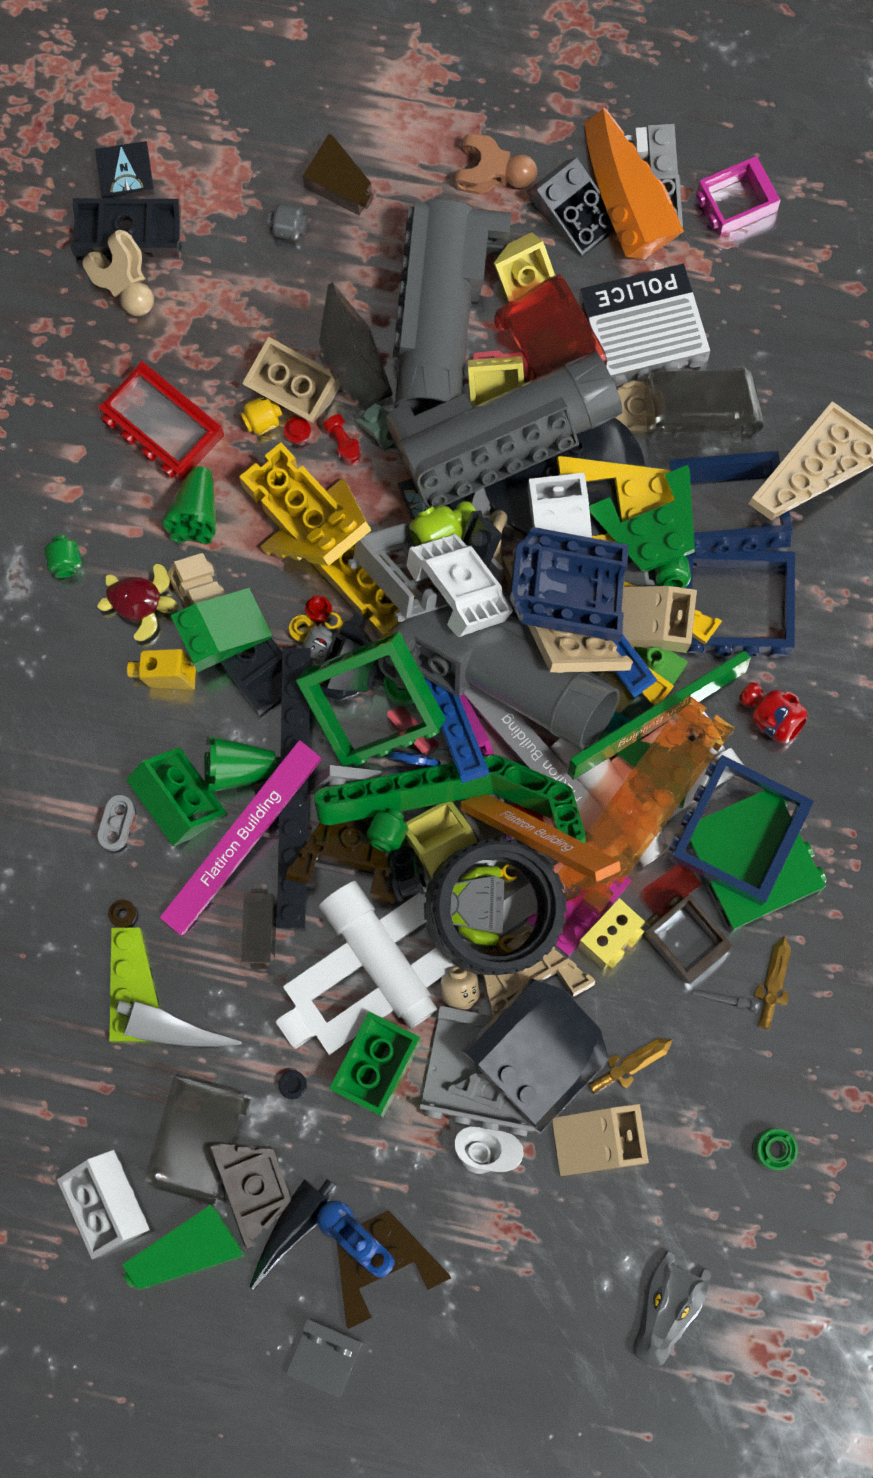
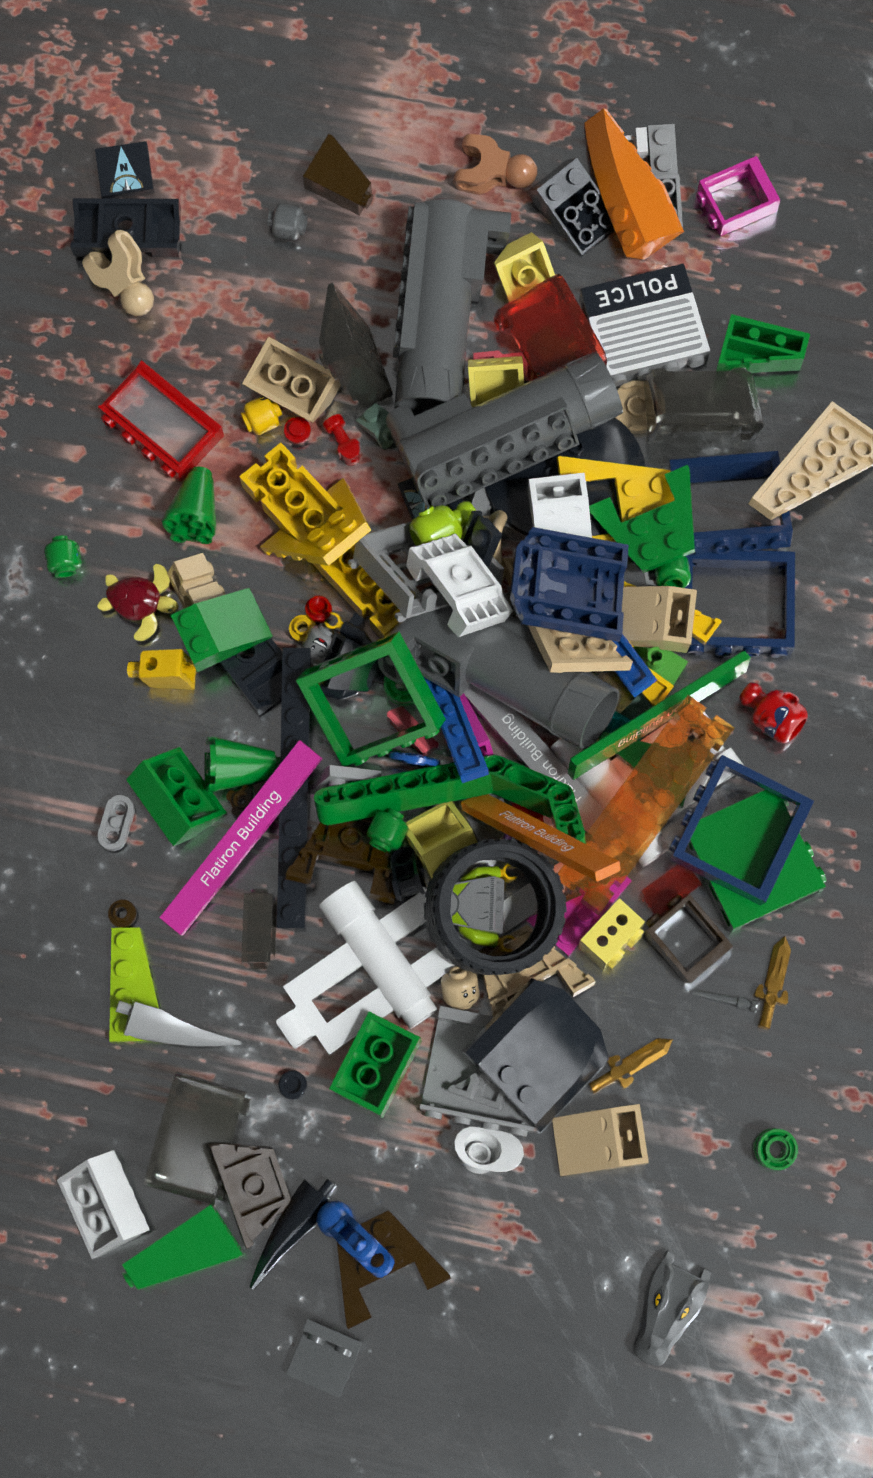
none -> dark brown plate [226,785,253,817]
none -> green wedge [715,314,810,375]

